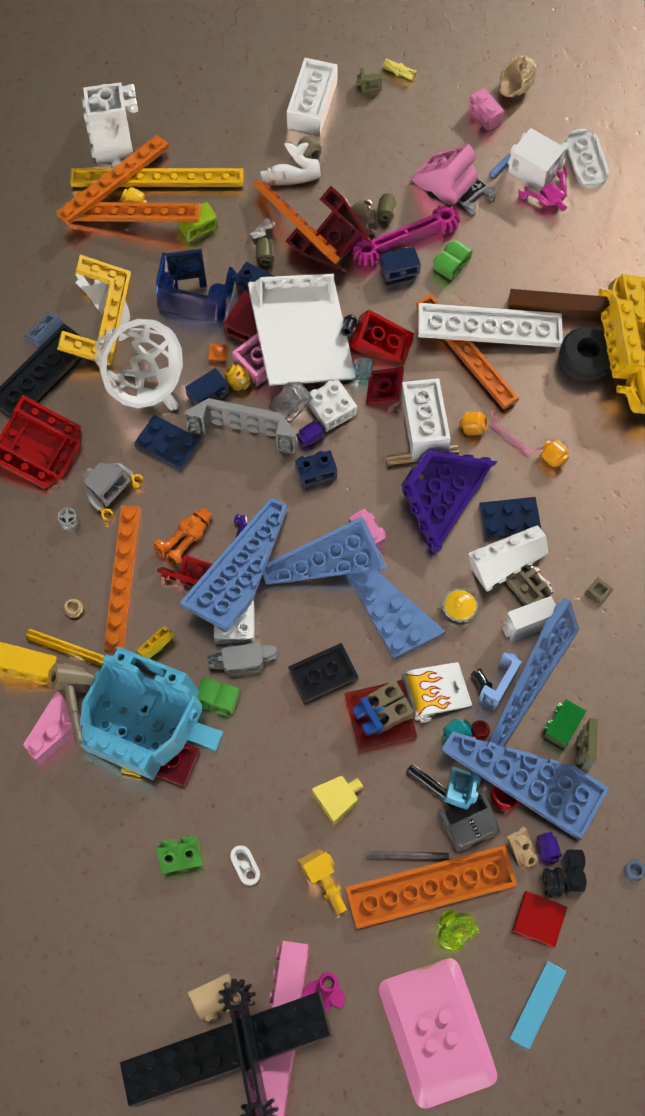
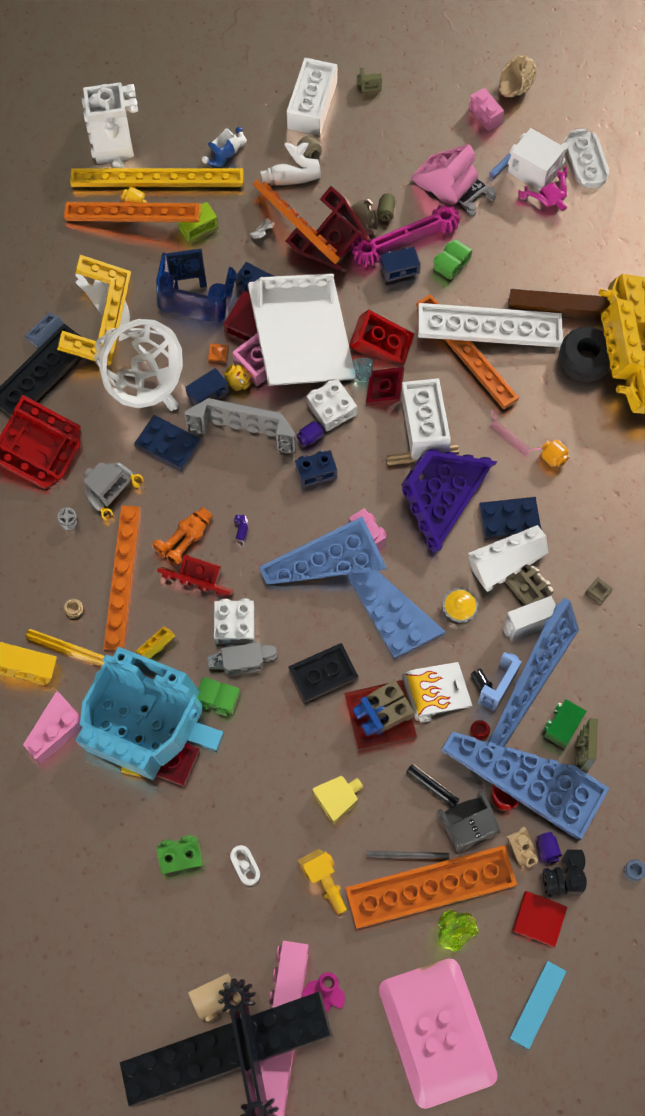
dark tan piece [49,663,94,745] -> none
orange plate [56,135,169,225] -> none
medium blue wing [180,497,287,632] -> none
olive brick [256,238,274,266] -> none
clear brick [268,382,313,423] -> none
black pin [341,314,358,336] -> none
light yellow pin [382,58,417,81] -> none
teal head [442,718,472,742] -> none
medium azure bracket [444,766,481,810] -> none
light orange head [459,411,488,436] -> none
none -> piece [201,127,246,168]

